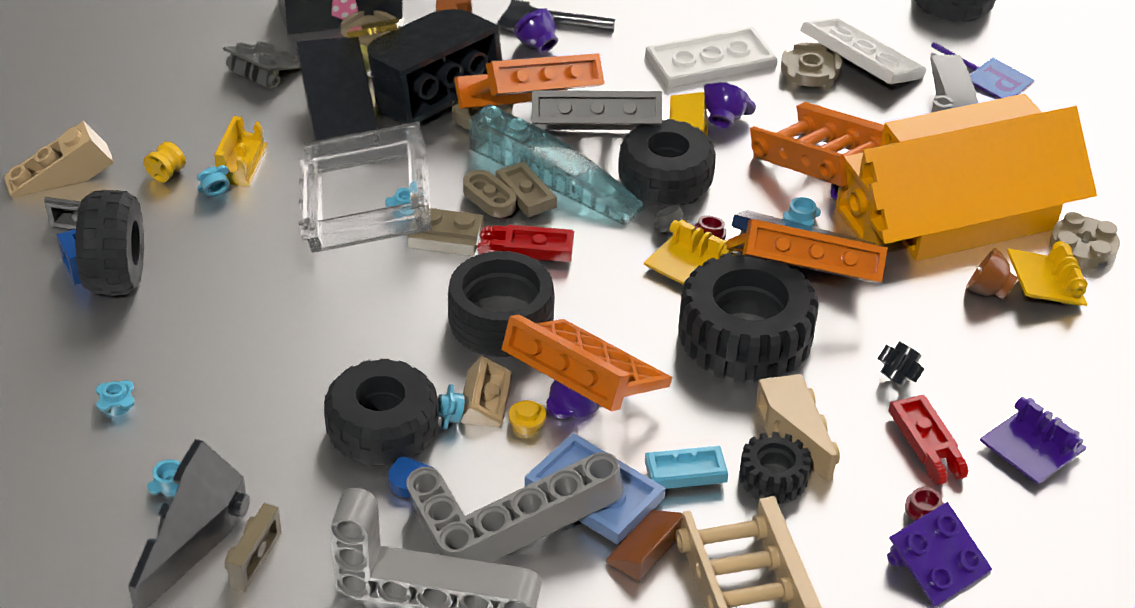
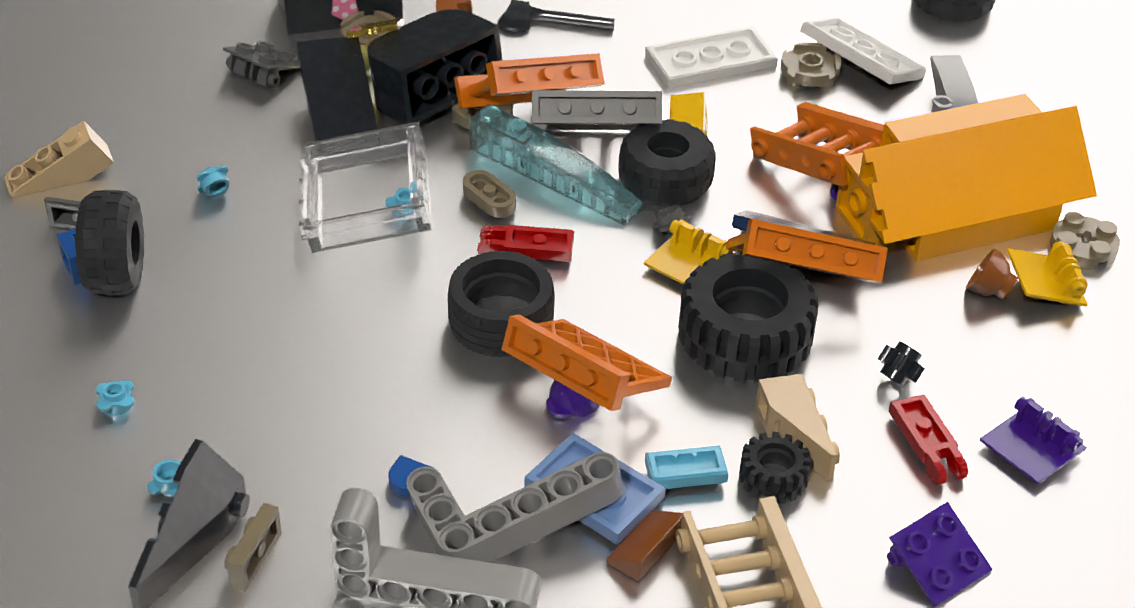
yellow wheel [143,141,186,182] -> none
yellow hinge [214,116,268,187] -> none
black tyre [324,358,439,467] -> none
dark tan plate [407,207,484,256] -> none
medium azure plate [438,384,465,429] -> none
tan slope [460,355,512,427] -> none
dark tan plate [496,161,557,217] -> none
yellow plate [509,400,546,435] -> none
dark purple piece [514,8,559,54] -> none
dark red plate [694,215,727,240] -> none
dark purple piece [703,82,757,129] -> none
medium azure plate [783,197,821,227] -> none
dark red plate [905,487,944,521] -> none
piece [931,42,1035,99] -> none

